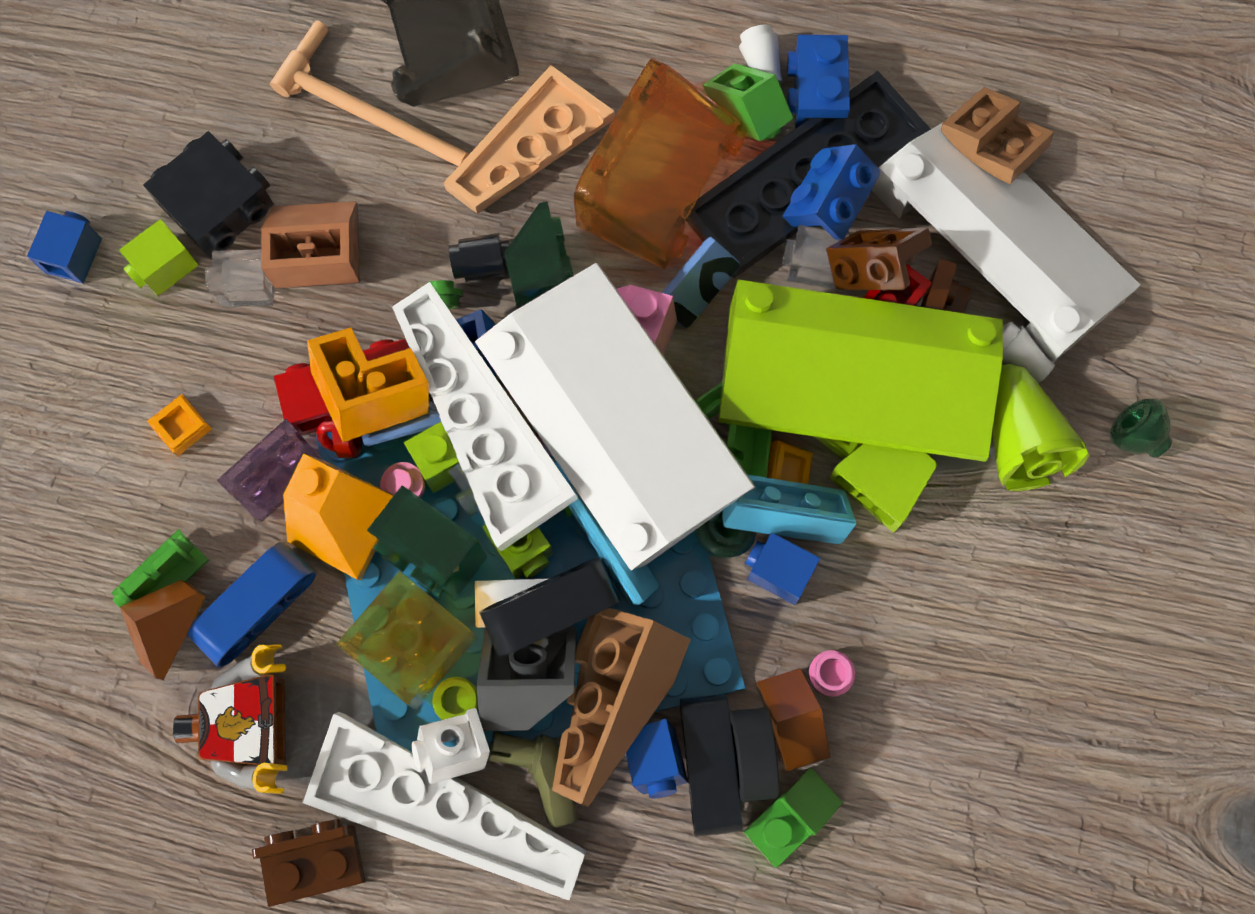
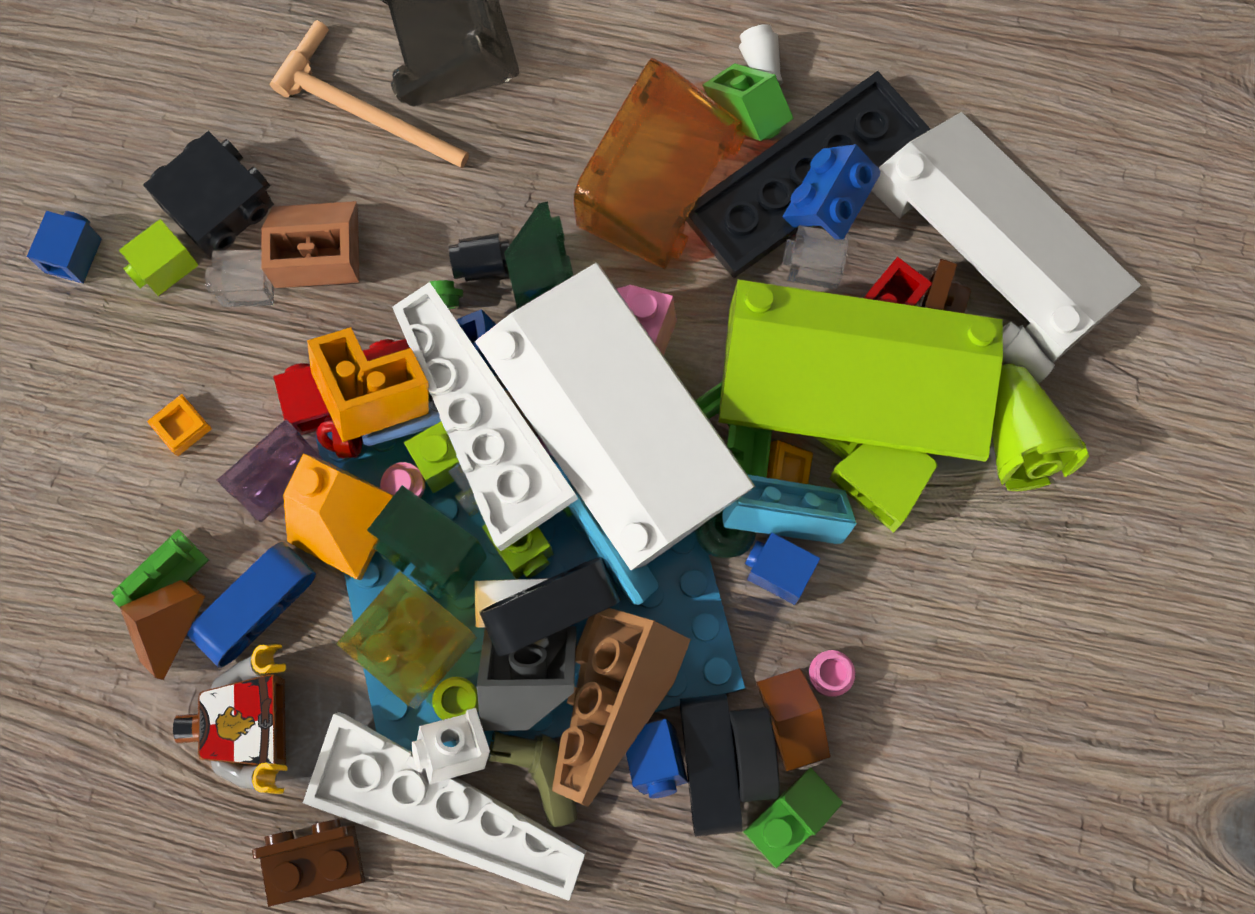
light nougat wing [444,65,615,214] -> none
medium blue slope [662,236,741,329] -> none
blue bracket [787,35,850,128] -> none
reddish brown bracket [826,228,932,290] -> none
medium nougat slope [941,87,1054,184] -> none
clear green brick [1110,398,1172,458] -> none

